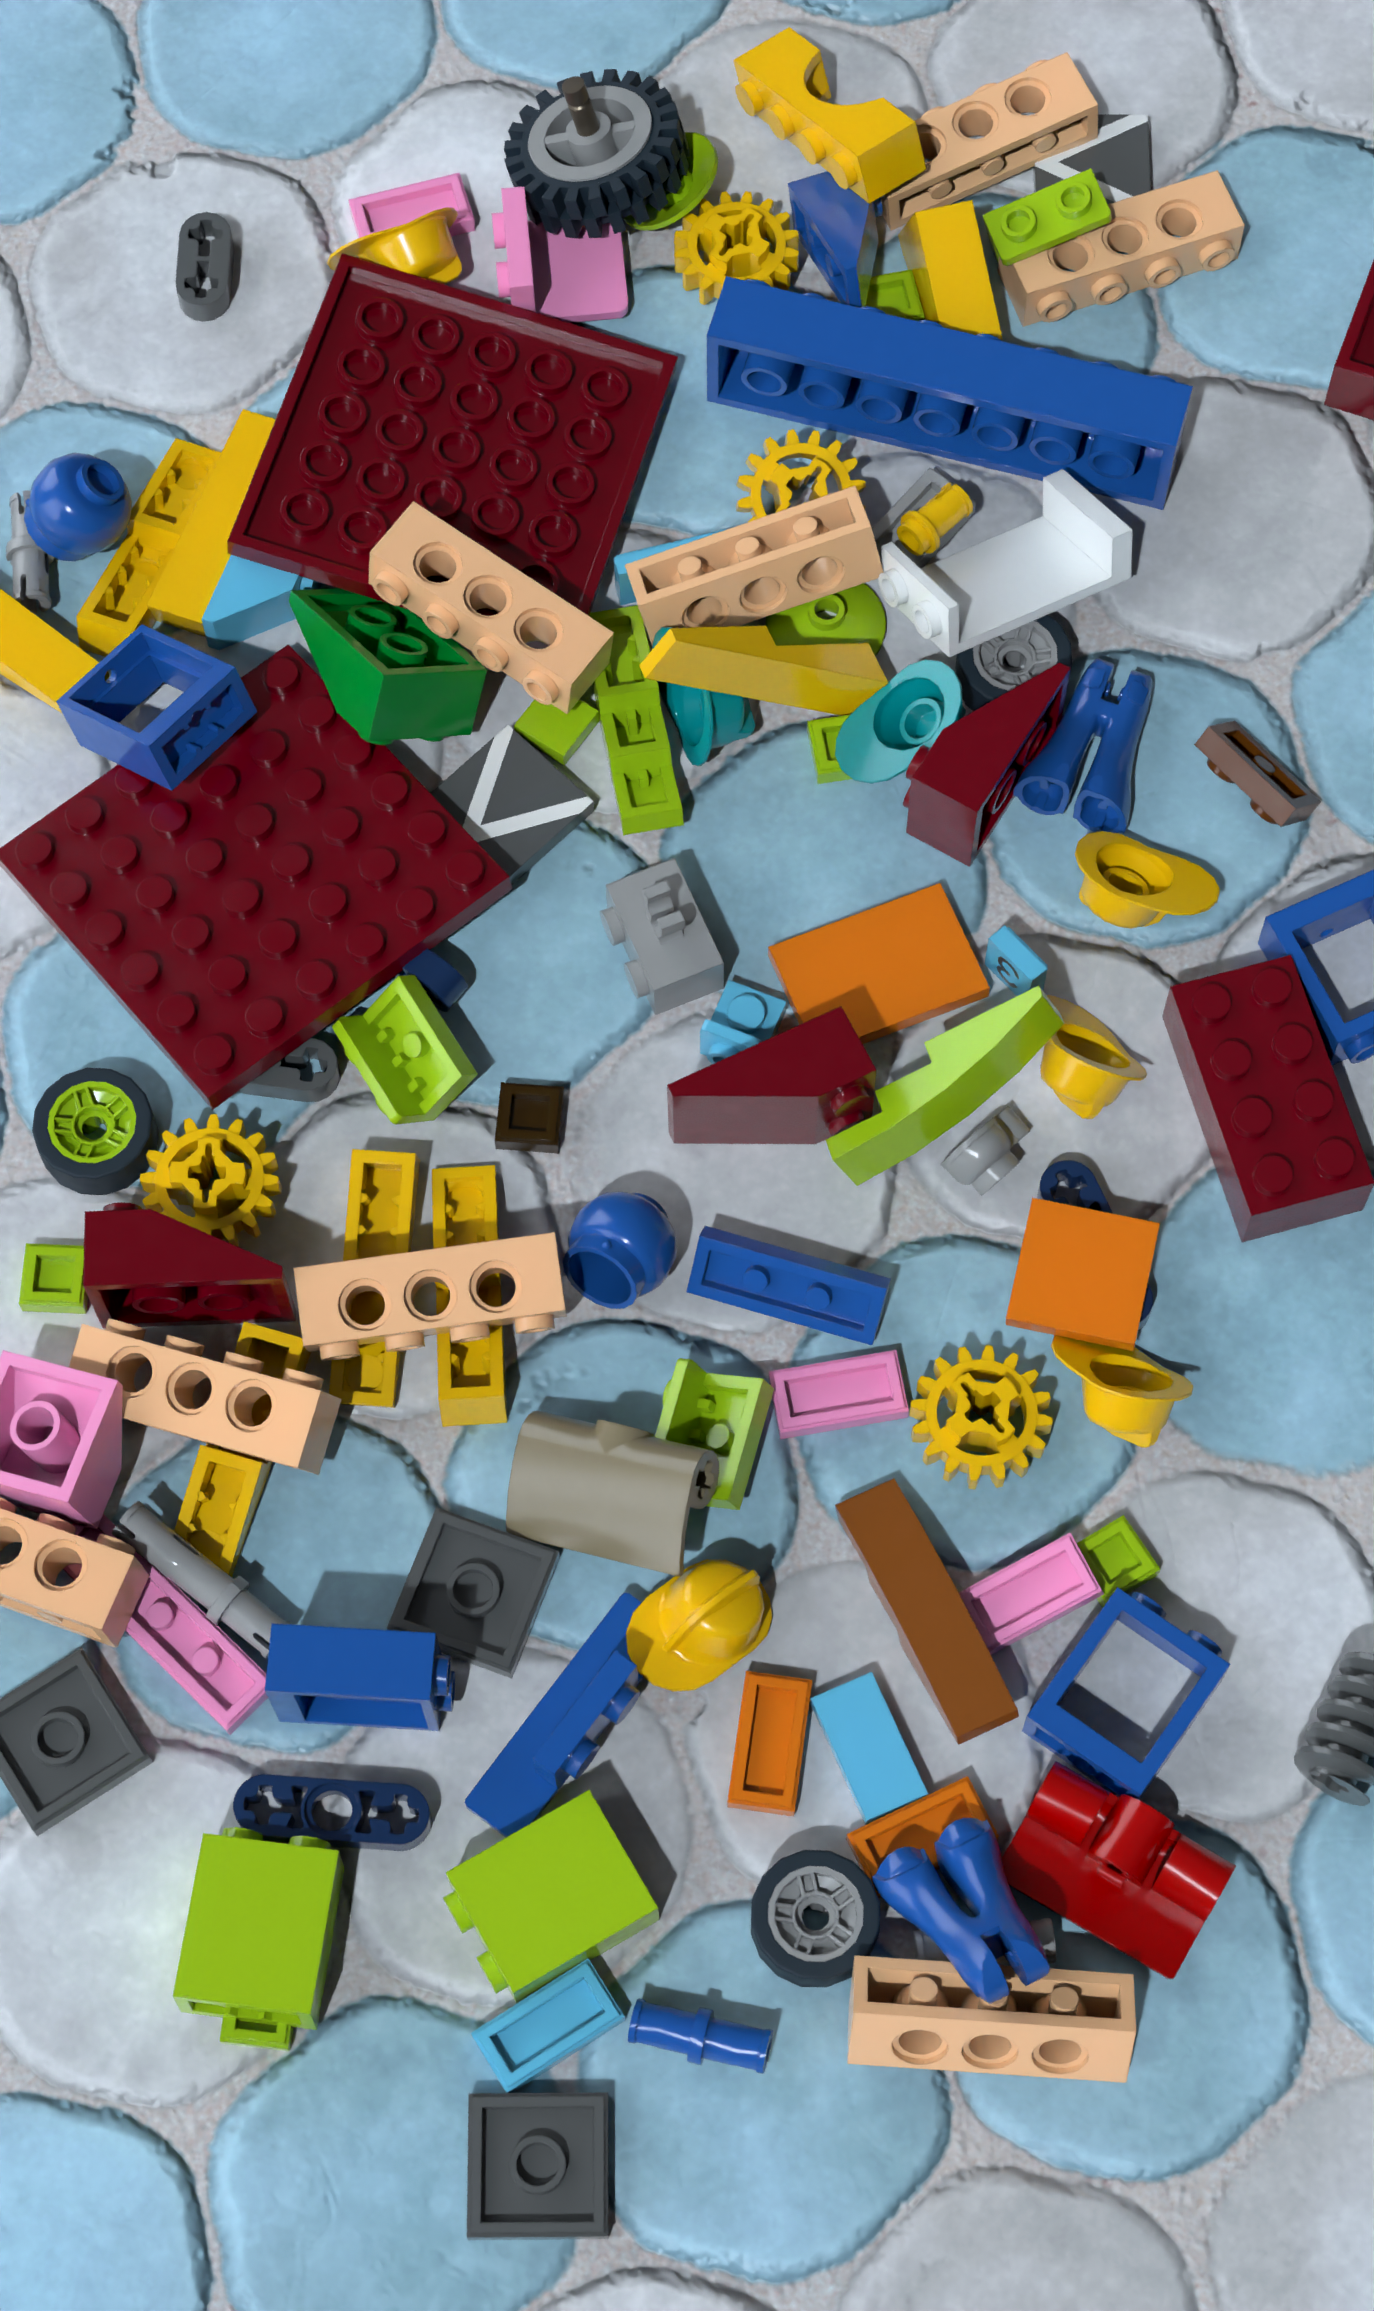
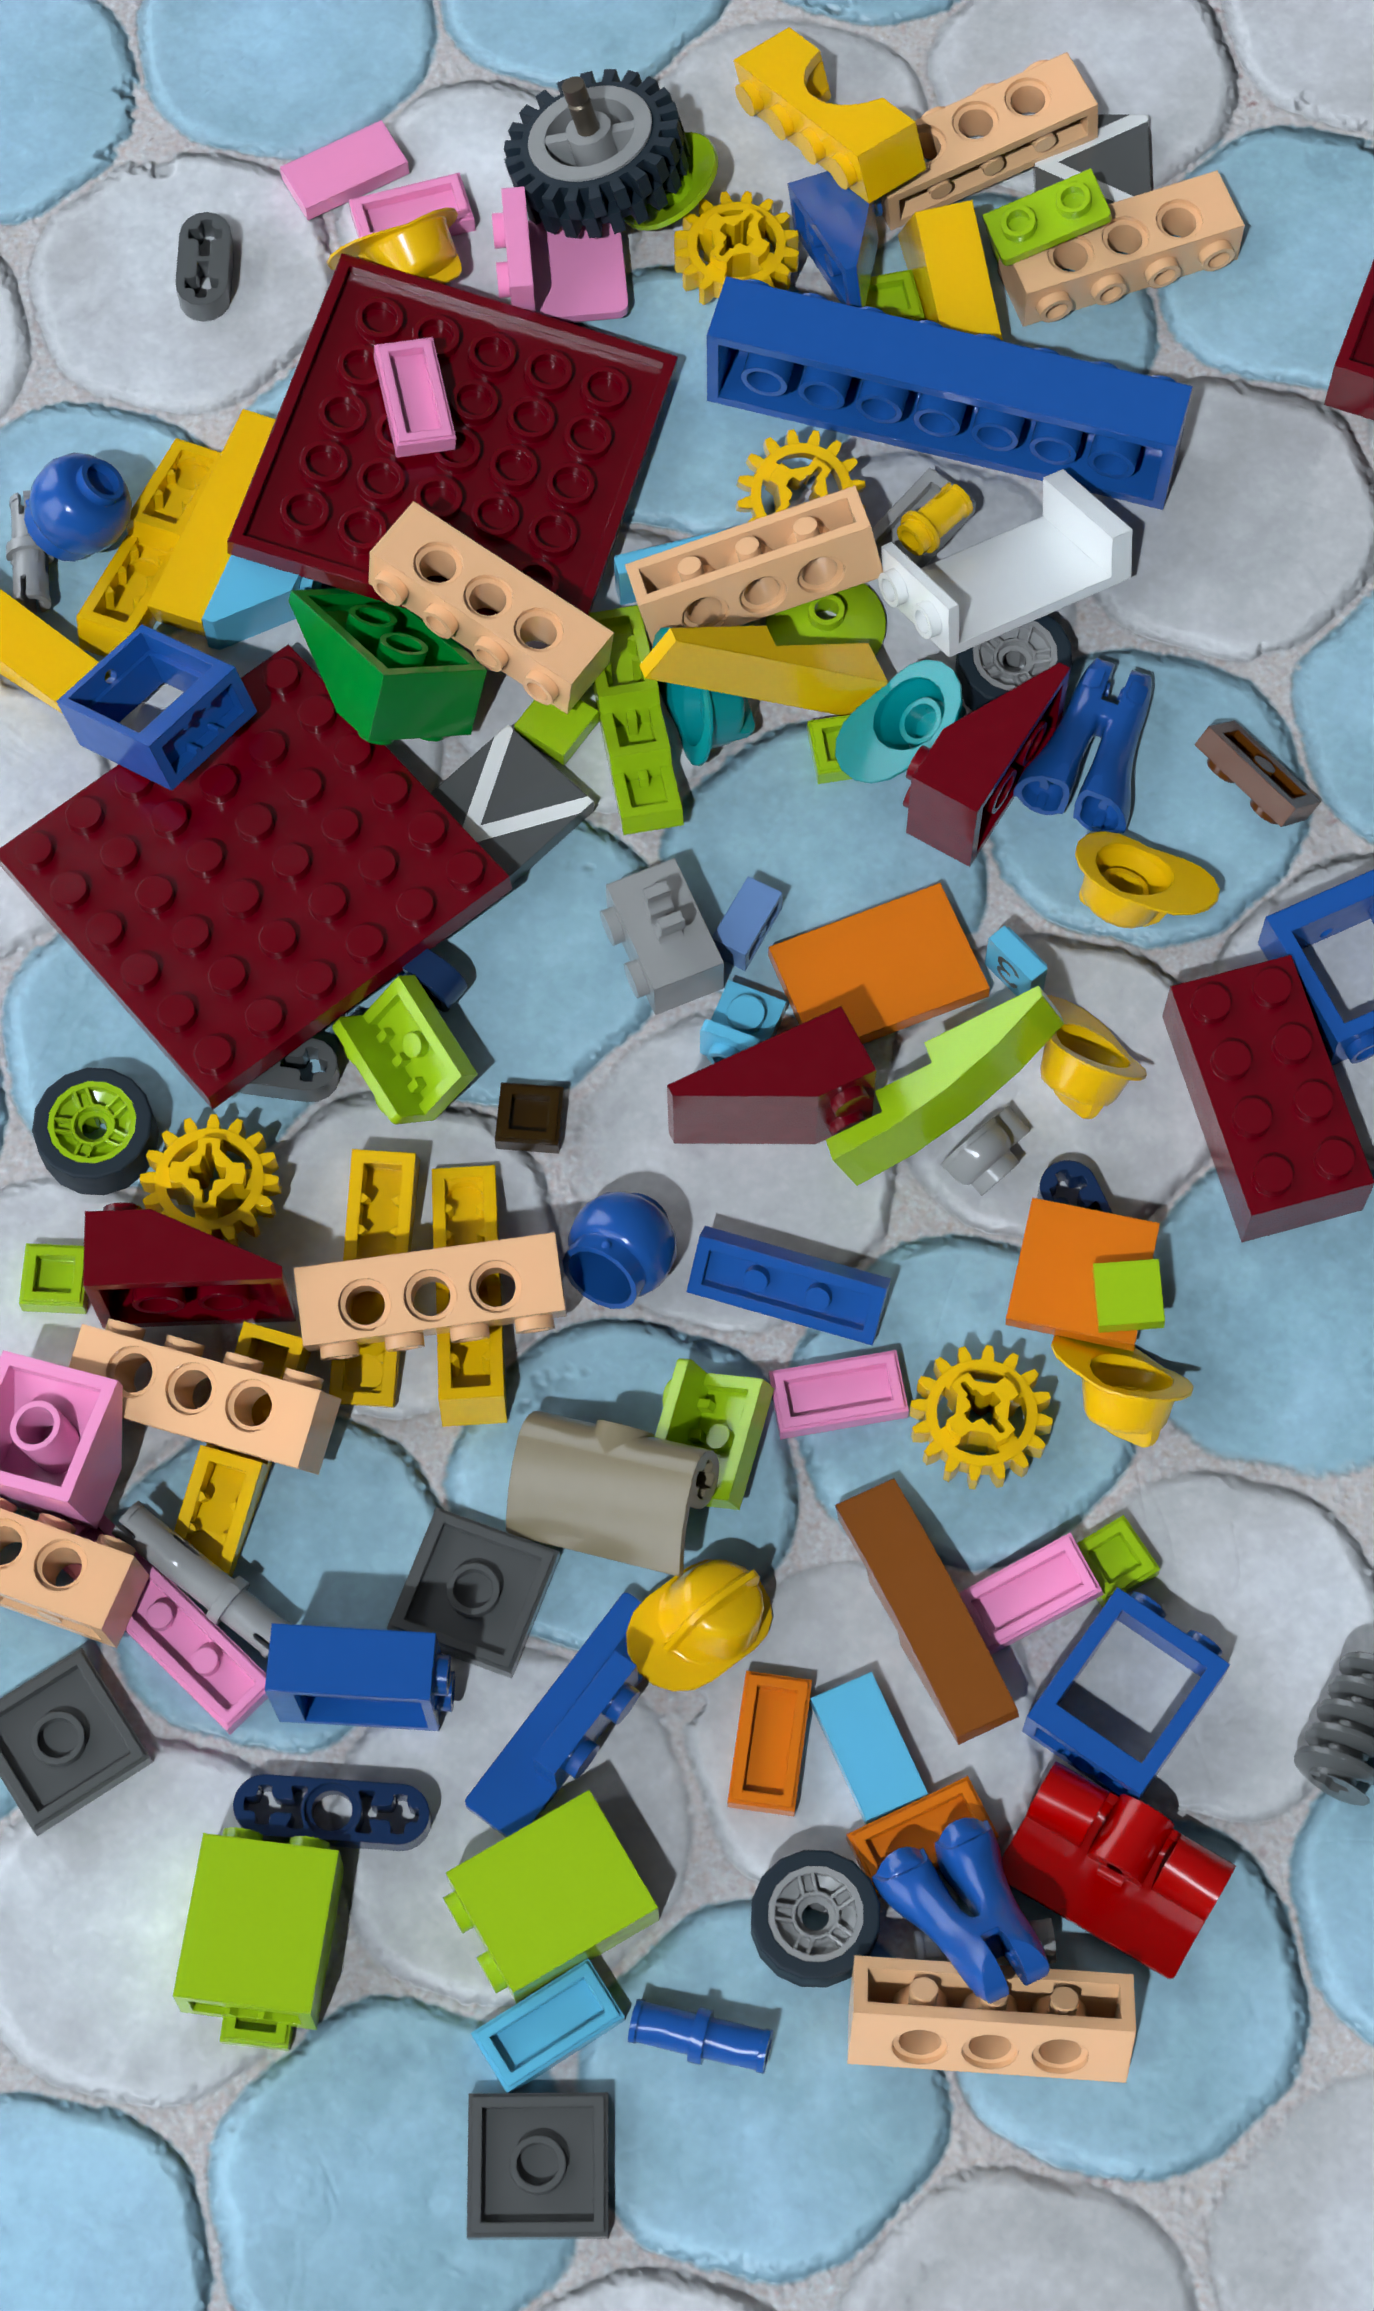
none -> bright pink tile [280,120,409,220]
none -> bright pink tile [374,337,456,458]
none -> medium blue piece [712,876,782,971]
none -> lime tile [1092,1259,1165,1333]

